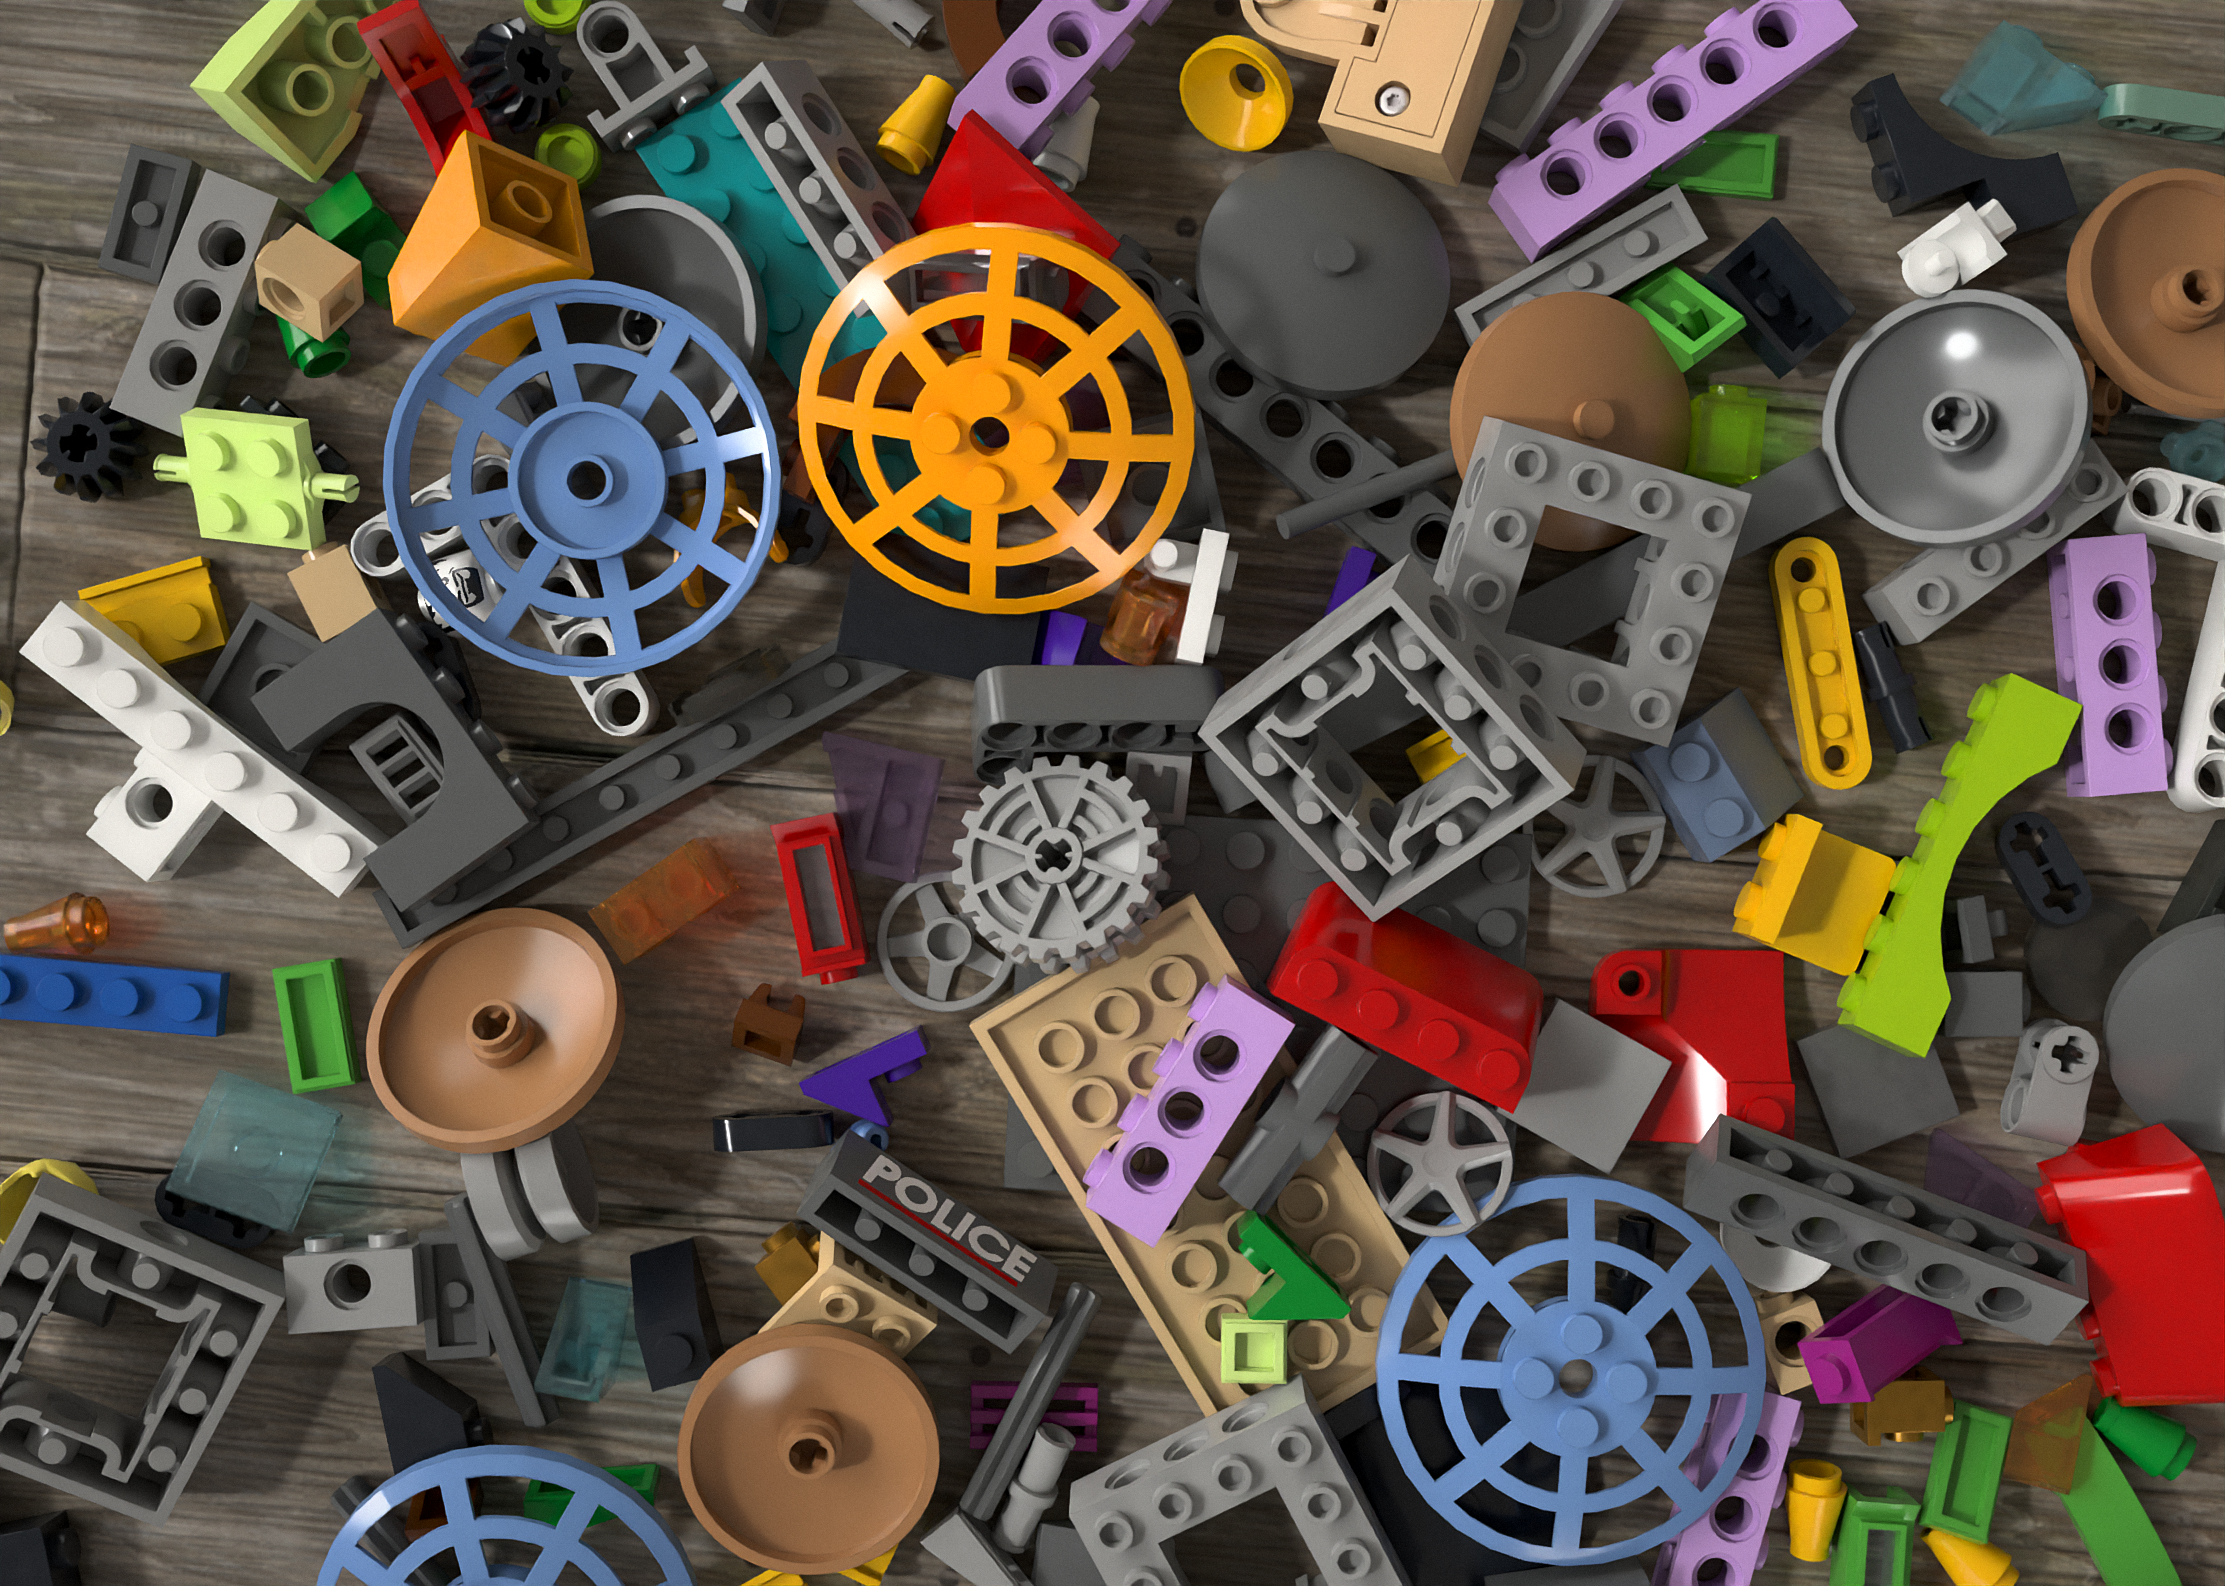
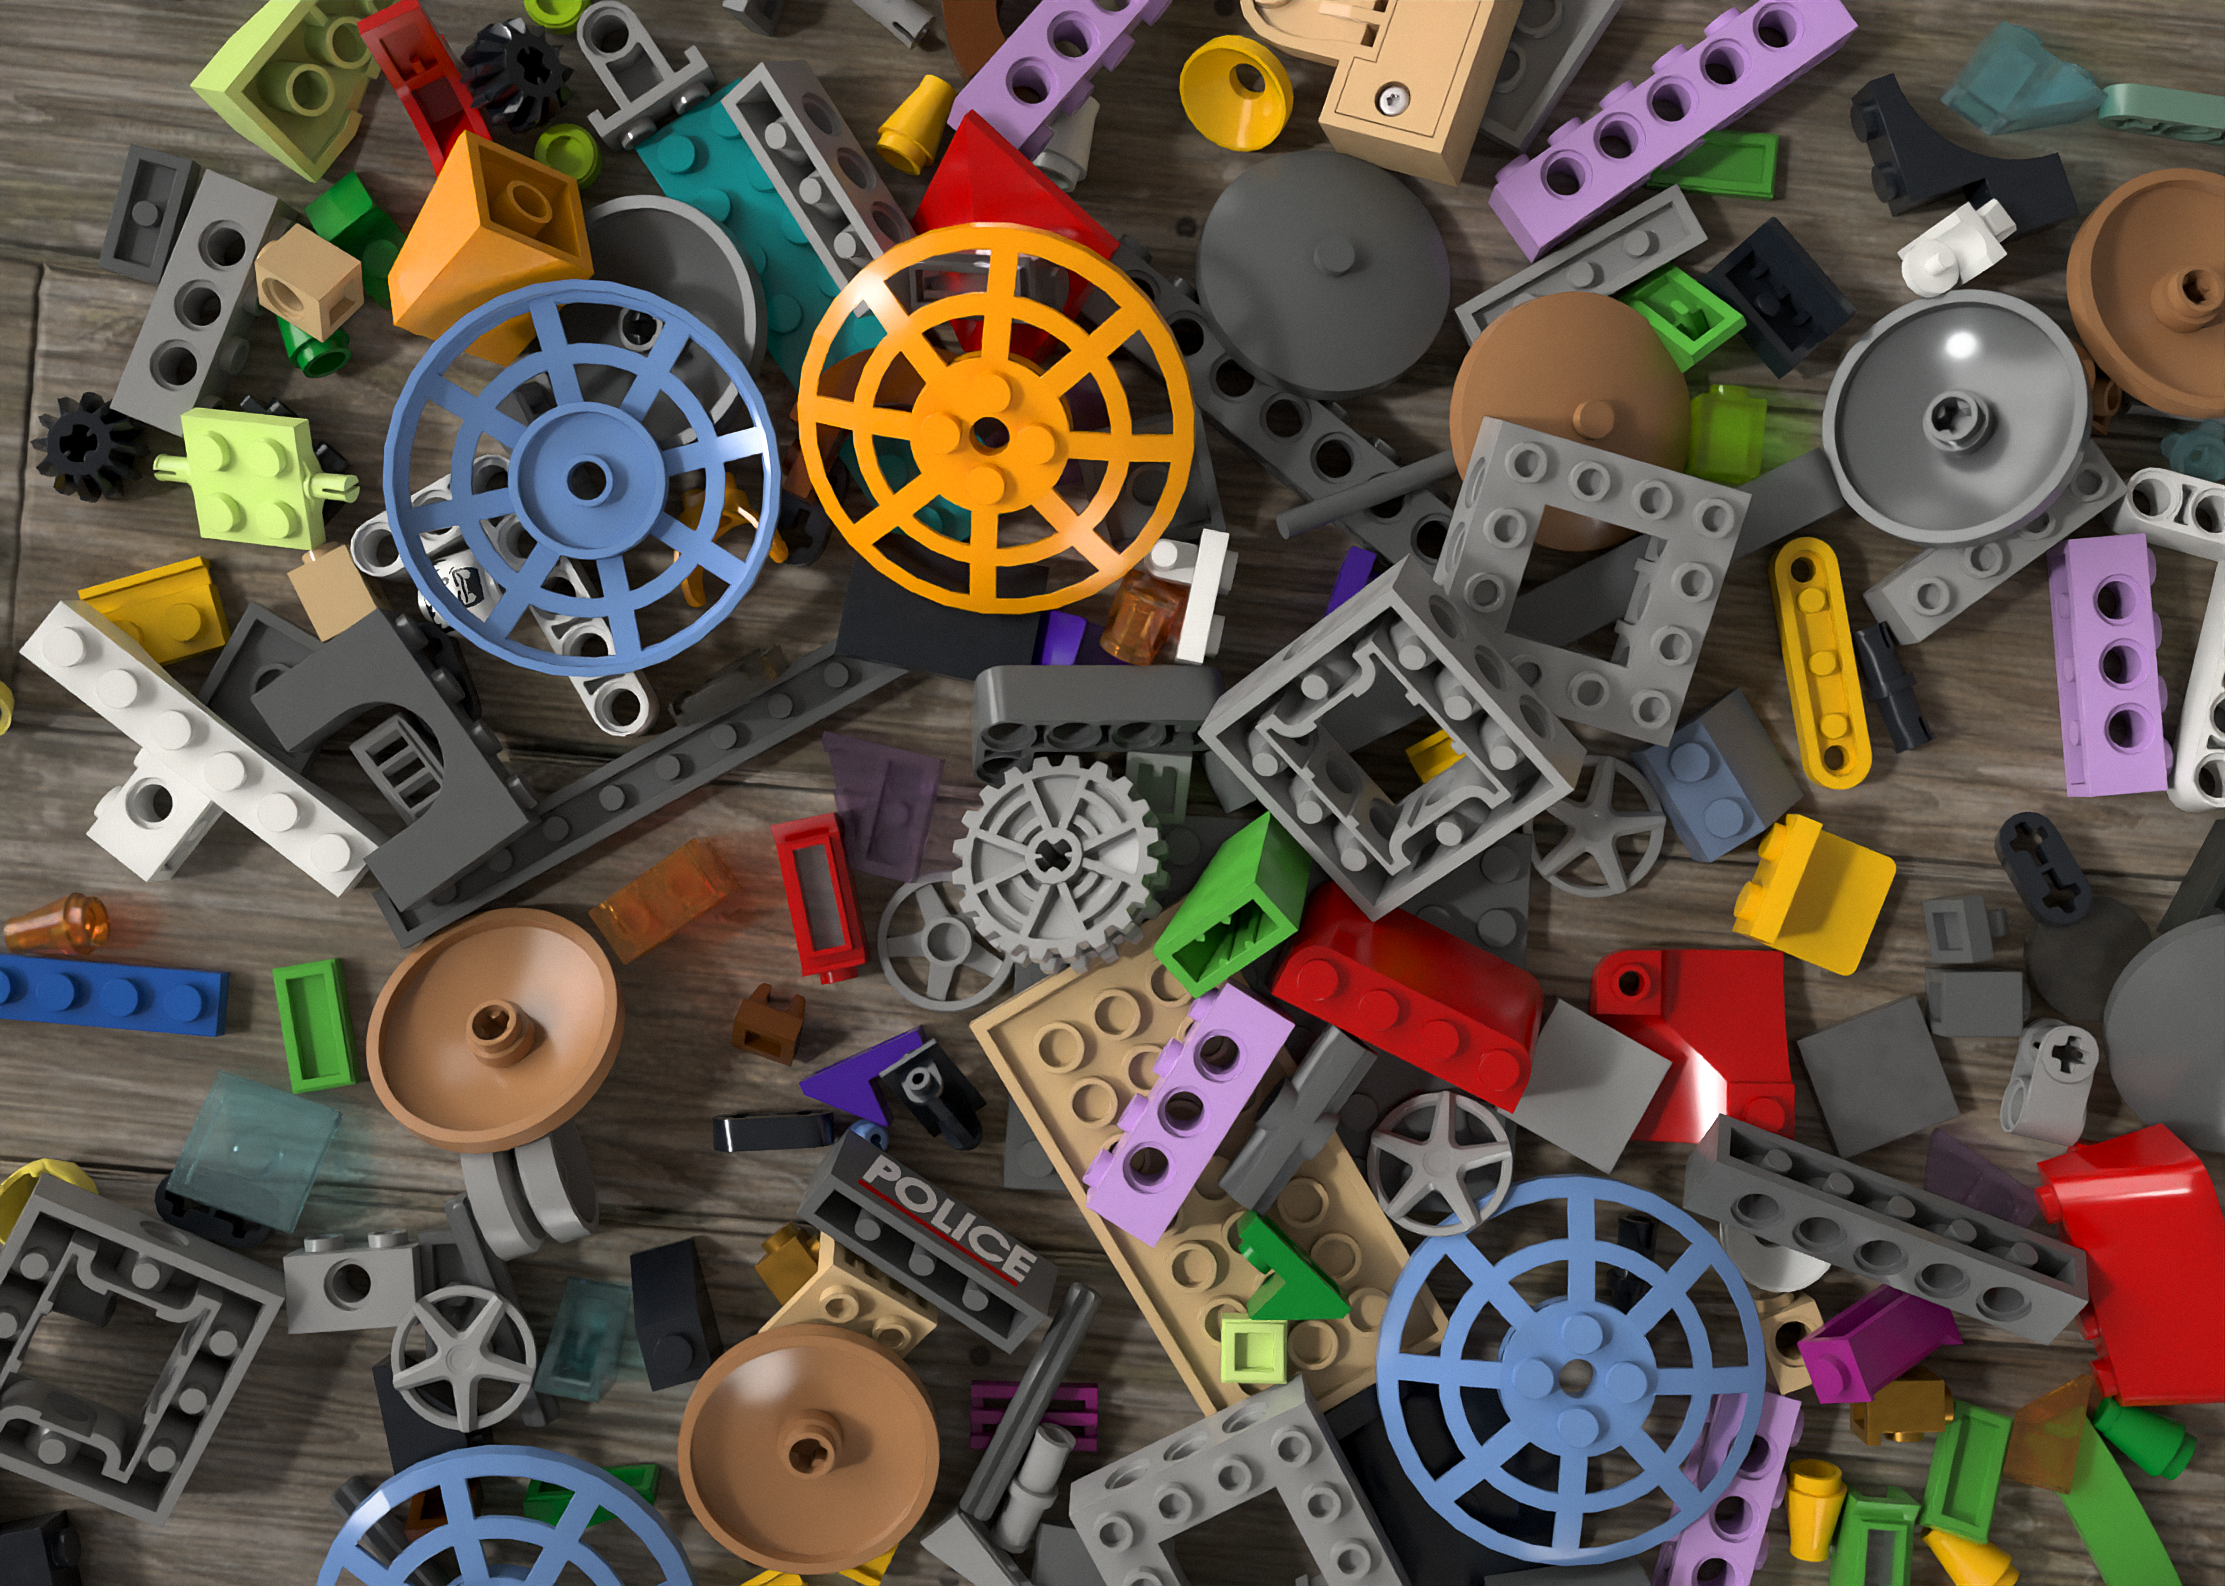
lime arch [1837,673,2083,1058] -> none
none -> light grey wheel [391,1285,537,1433]
none -> black hinge [879,1038,987,1151]
none -> bright green slope [1152,811,1313,999]

